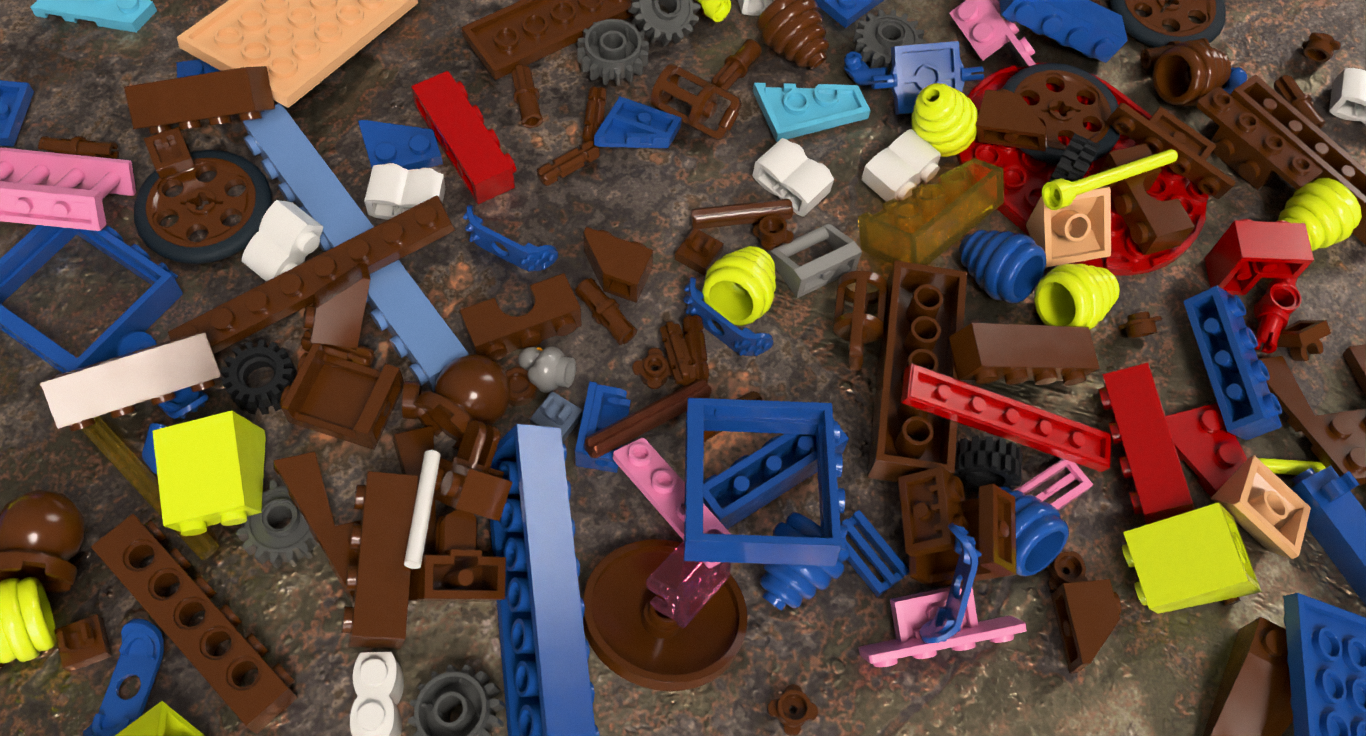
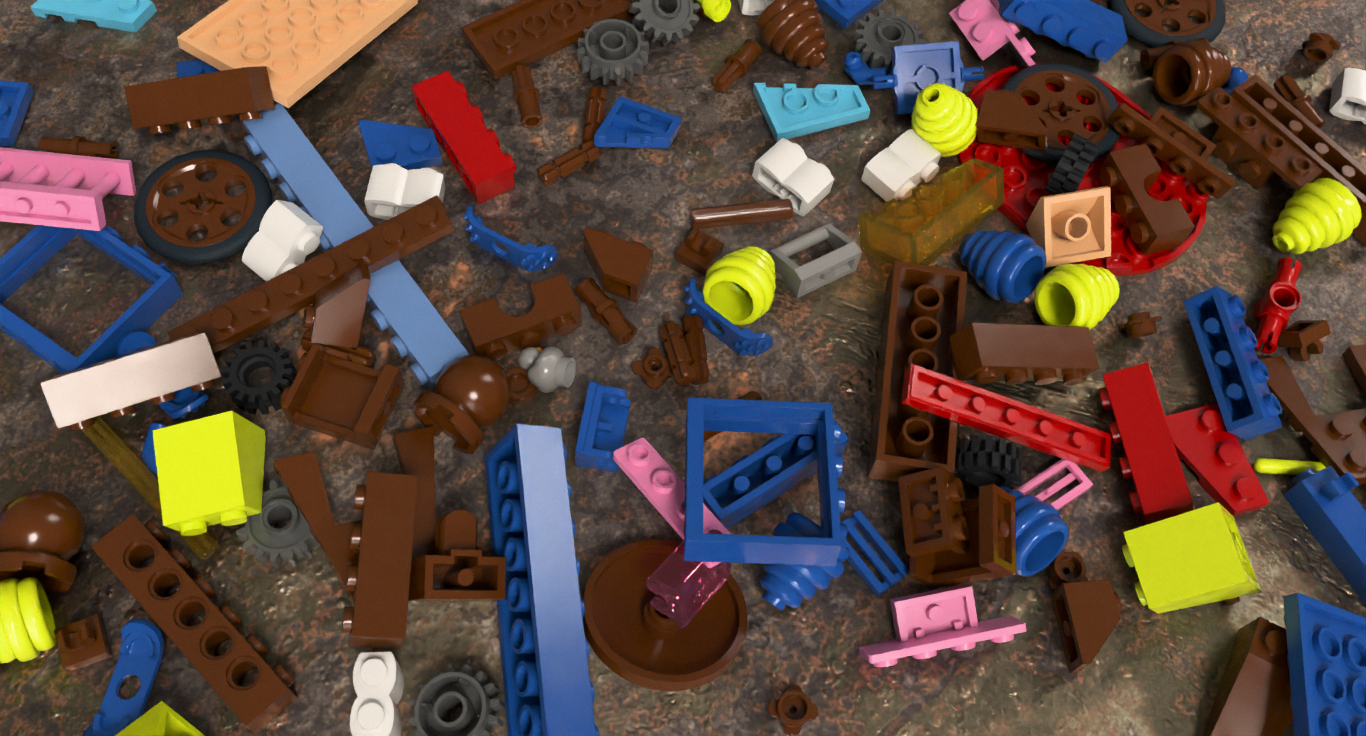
reddish brown bracket [144,127,195,179] -> none
reddish brown tile [402,381,422,419] -> none
white bar [404,450,441,569] -> none
reddish brown brick [433,420,512,521] -> none
sand blue tile [529,391,583,442] -> none
copper axle [584,379,712,458] -> none
reddish brown piece [650,63,742,140] -> none
reddish brown plate [753,215,794,250] -> none
reddish brown piece [833,271,888,371] -> none
blue piece [919,522,982,643] -> none
neon yellow piece [1042,149,1178,210] -> none
red brick [1204,219,1314,295] -> none
light nougat slope [1211,455,1311,559] -> none

